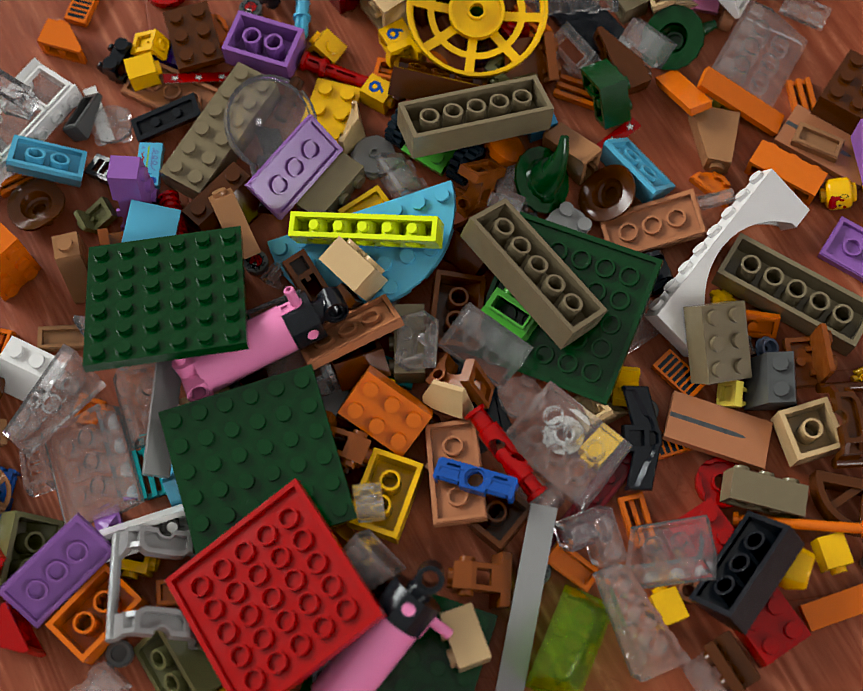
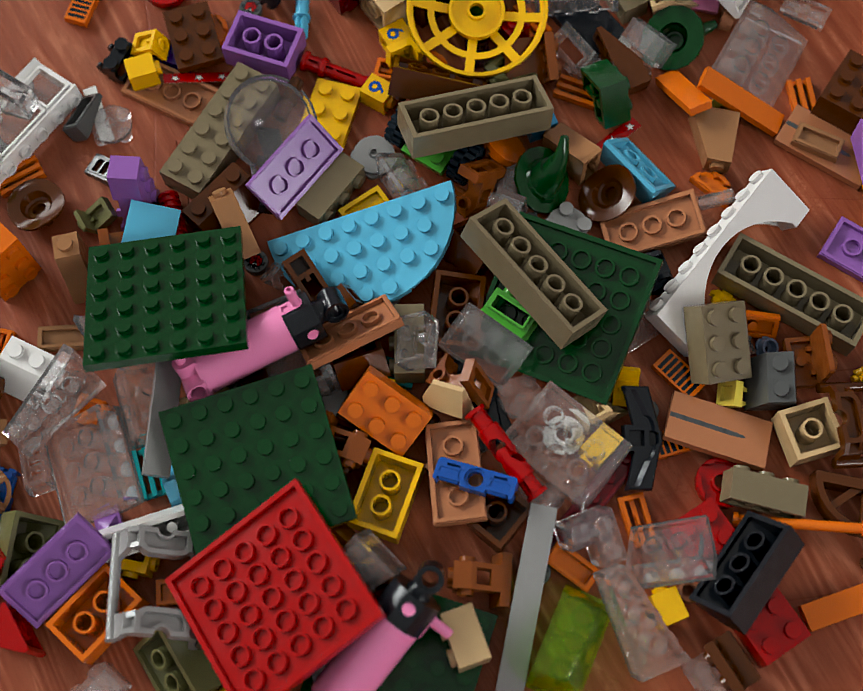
medium azure slope [6,134,88,188] -> none
orange slope [37,18,88,65] -> none
dark grey tile [105,640,135,668] -> none
black plate [130,92,203,142] -> none
medium azure tile [138,142,165,189] -> none
neon yellow brick [288,211,444,249] -> none
yellow bracket [307,28,347,64] -> none
tan brick [319,236,388,302] -> none
tan slope [338,100,365,155] -> none
clear plate [352,482,386,523] -> none
orange brick [744,139,828,207] -> none
yellow hair [779,547,816,590] -> none
yellow brick [810,532,854,576] -> none
yellow head [819,177,857,210] -> none

